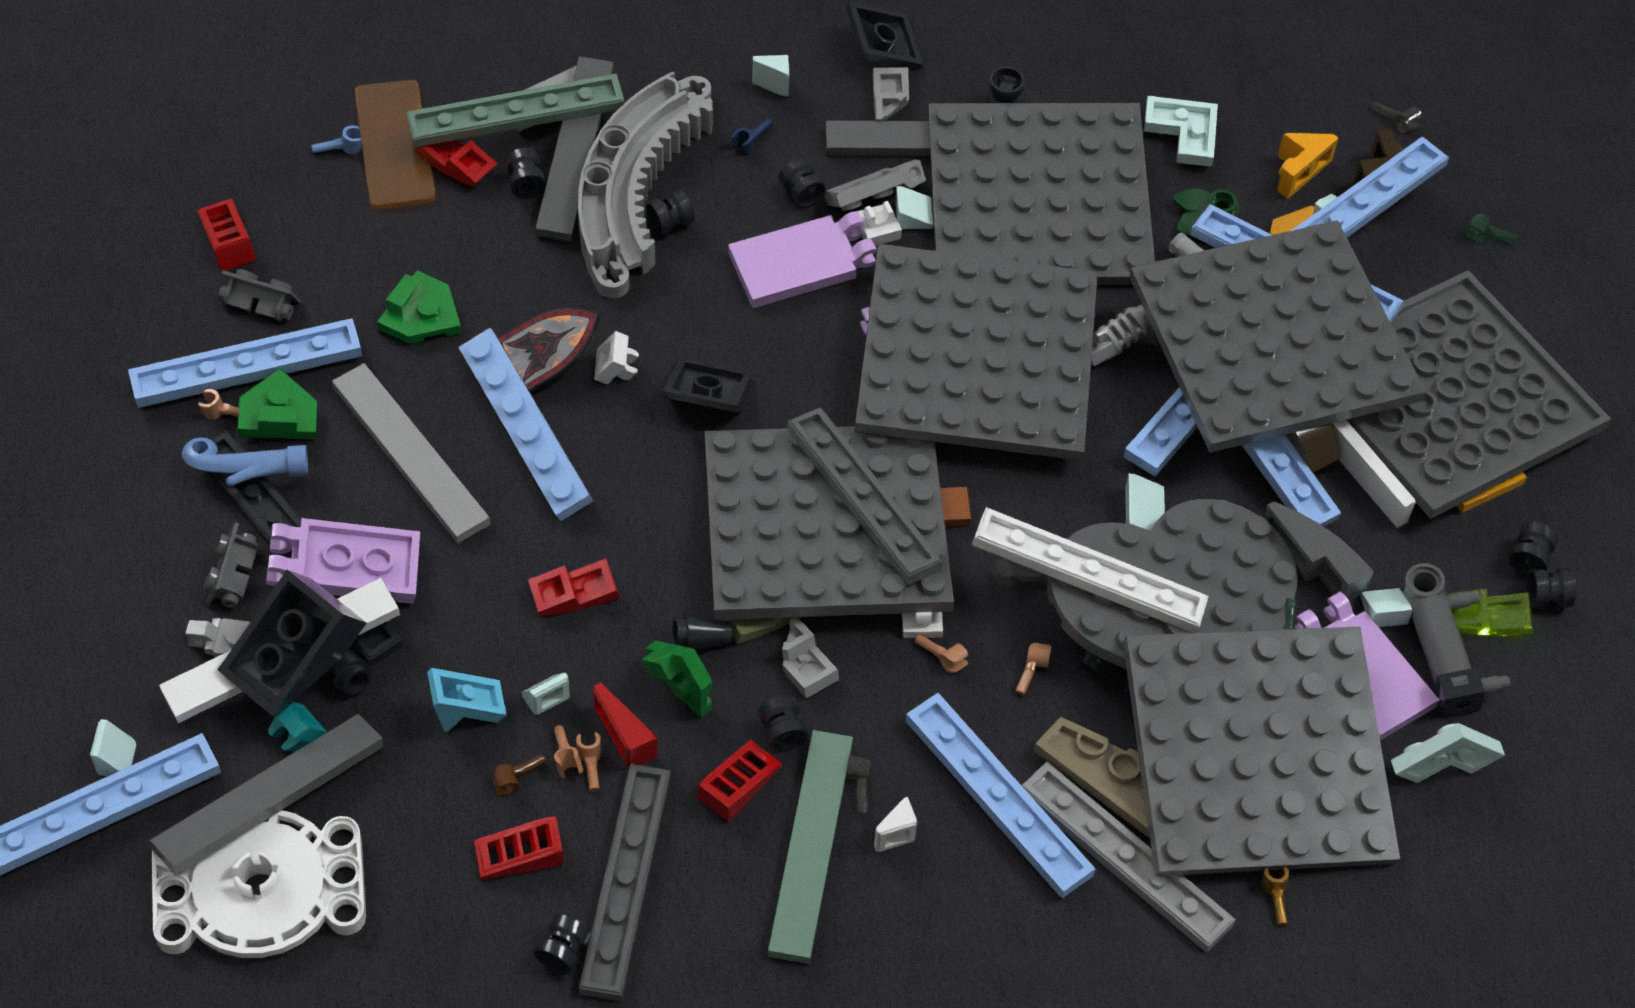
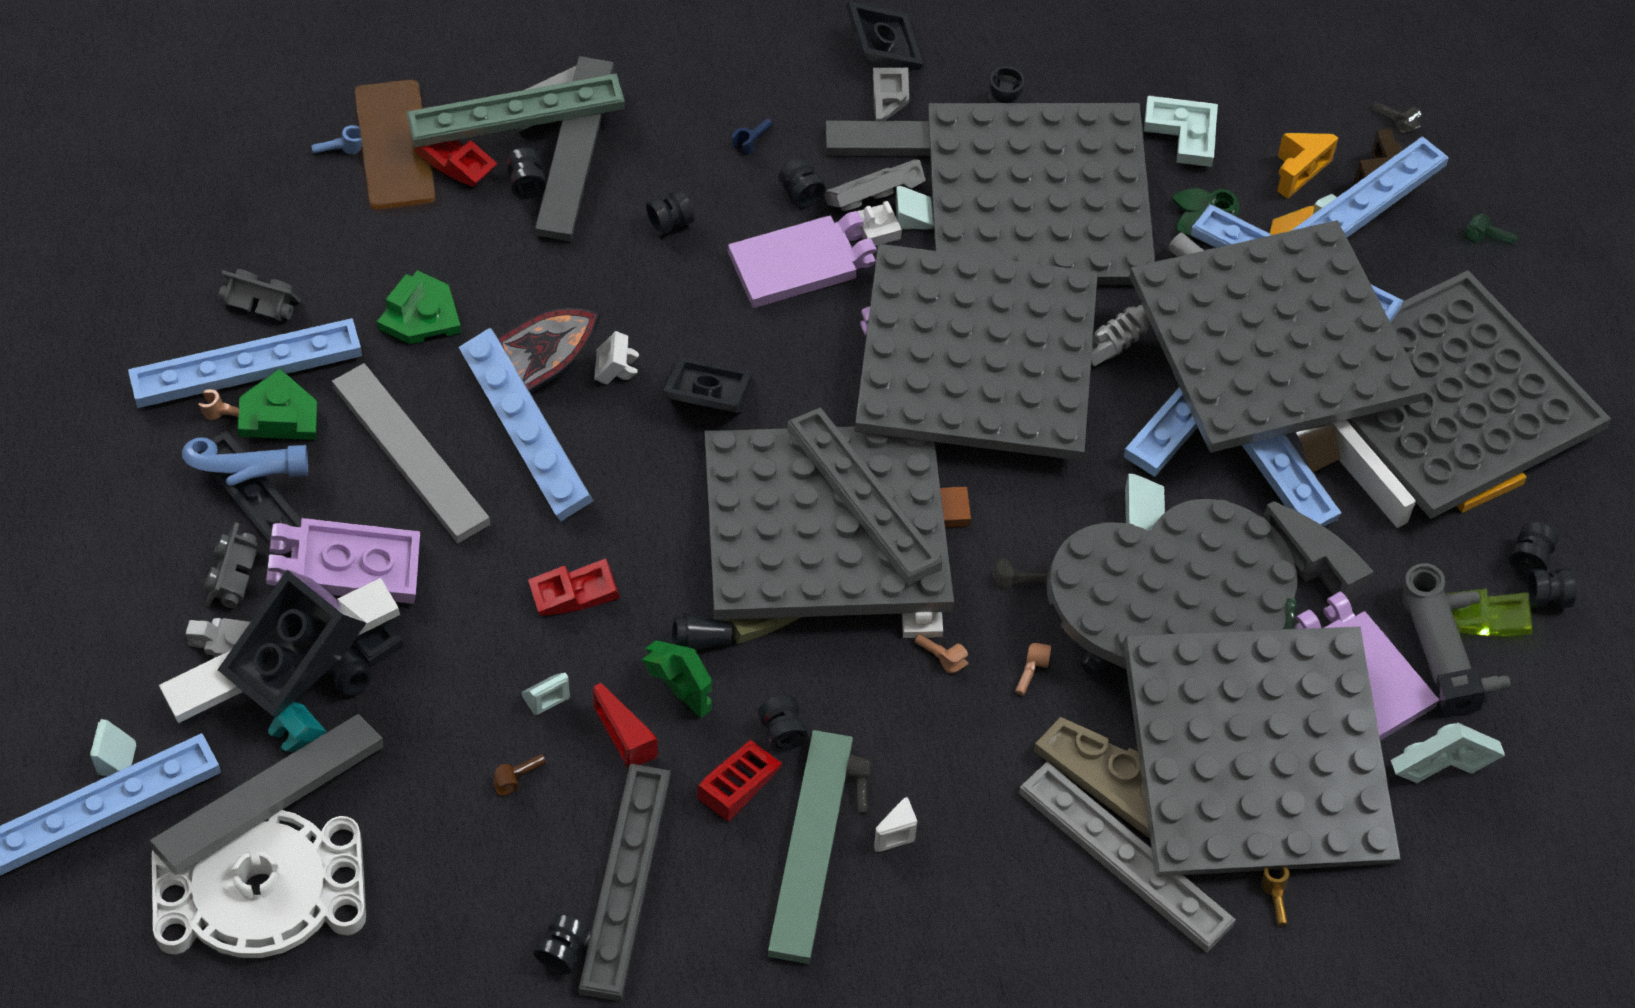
red slope [197,199,256,271] -> none
medium azure slope [427,668,506,732] -> none
red slope [474,816,564,881] -> none
nougat hand [554,725,583,778] -> none
nougat hand [576,732,602,792] -> none
light grey gear [578,72,713,299] -> none
light aqua slope [752,55,789,97] -> none
light grey slope [782,617,839,698] -> none
light blue plate [906,693,1095,898] -> none
white tile [972,507,1209,633] -> none
light aqua slope [1360,588,1413,627] -> none

